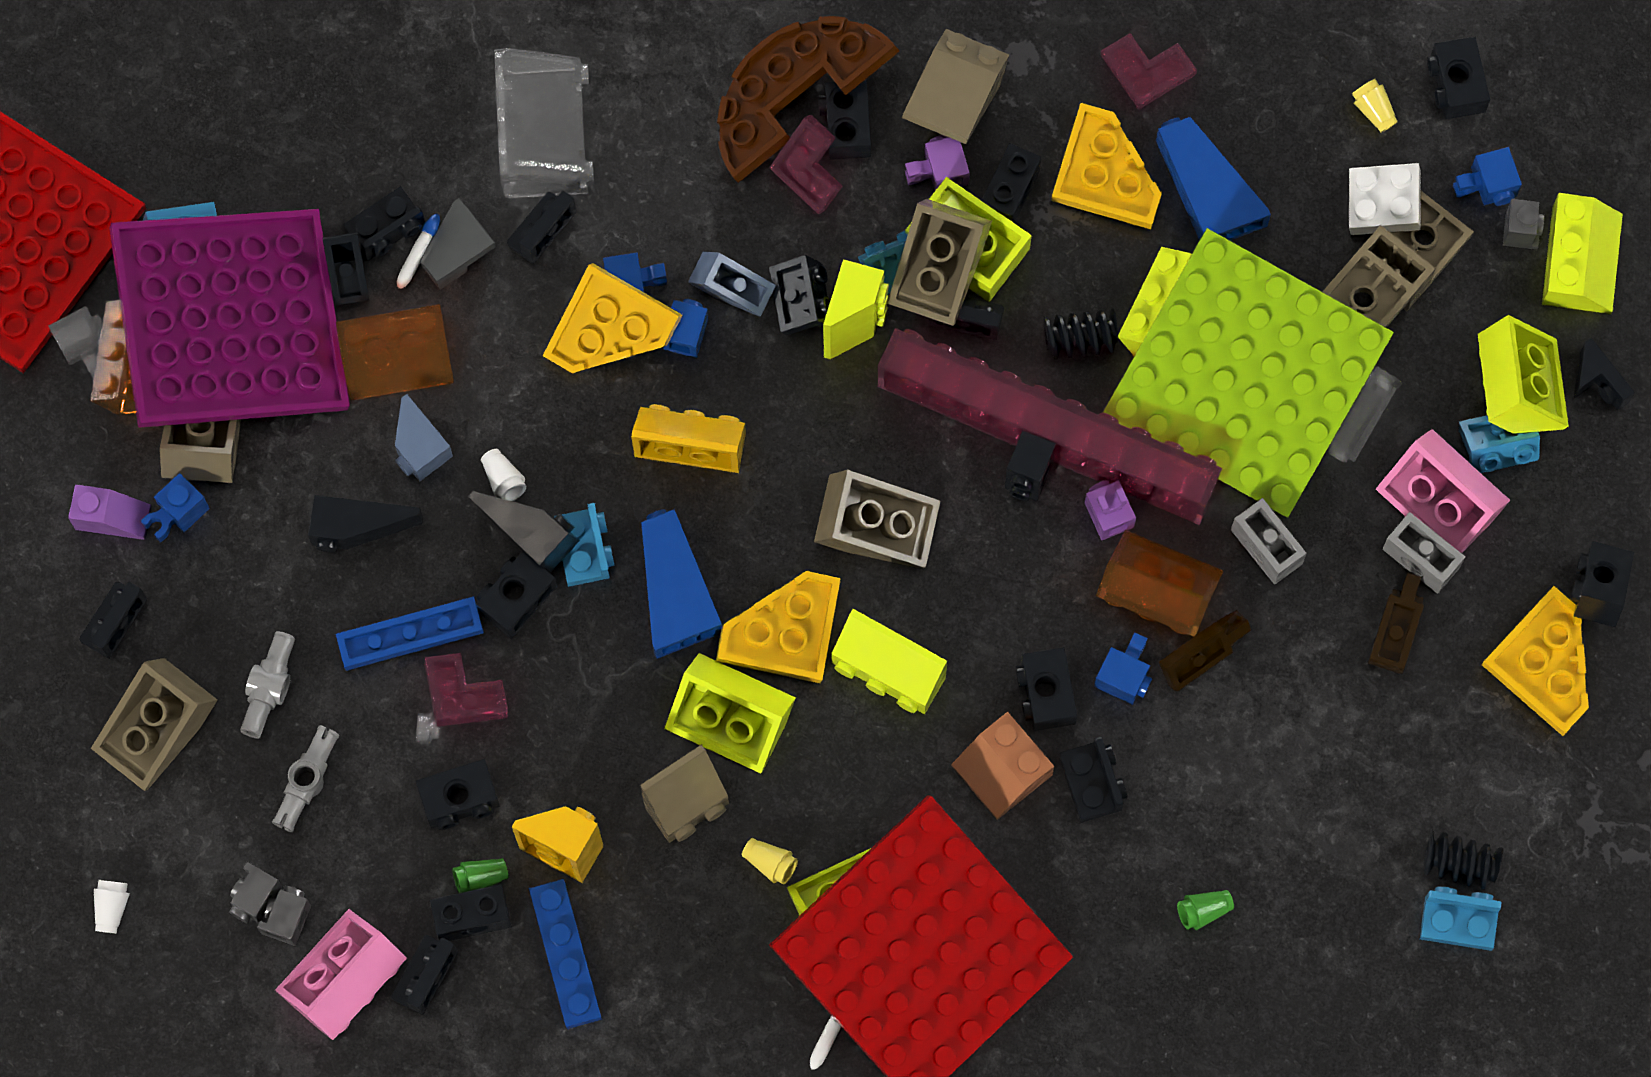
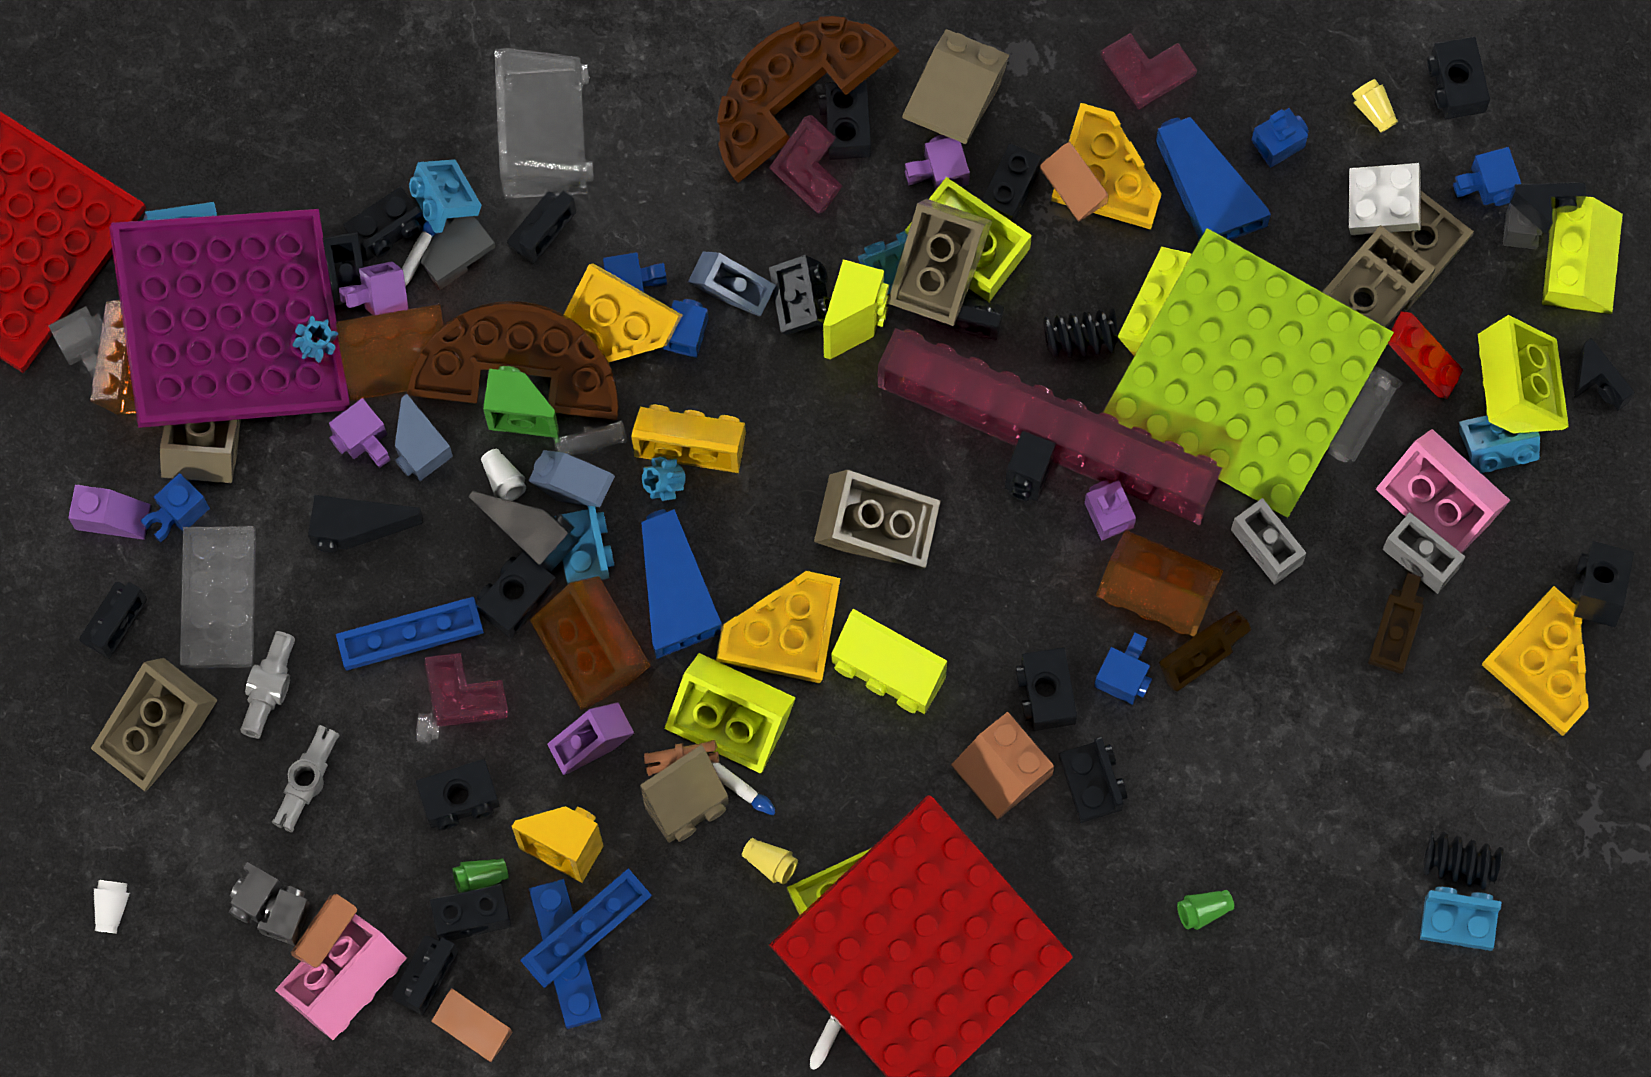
none -> clear plate [180,526,256,669]
none -> nougat slope [291,894,357,968]
none -> dark azure gear [292,316,338,363]
none -> medium lavender brick [329,398,390,468]
none -> medium lavender brick [339,261,409,319]
none -> reddish brown plate [407,301,618,420]
none -> dark azure bracket [409,159,482,233]
none -> nougat slope [432,988,512,1063]
none -> bright green slope [483,366,559,438]
none -> blue plate [520,868,652,988]
none -> sand blue slope [529,450,615,507]
none -> clear orange slope [530,576,651,710]
none -> medium lavender slope [547,702,634,775]
none -> clear pin [553,421,627,456]
none -> dark azure gear [642,456,686,501]
none -> nougat pin [644,740,719,776]
none -> white piece [712,763,775,815]
none -> nougat slope [1039,141,1108,222]
none -> blue brick [1251,108,1309,168]
none -> red plate [1388,311,1463,399]
none -> black slope [1510,183,1586,234]

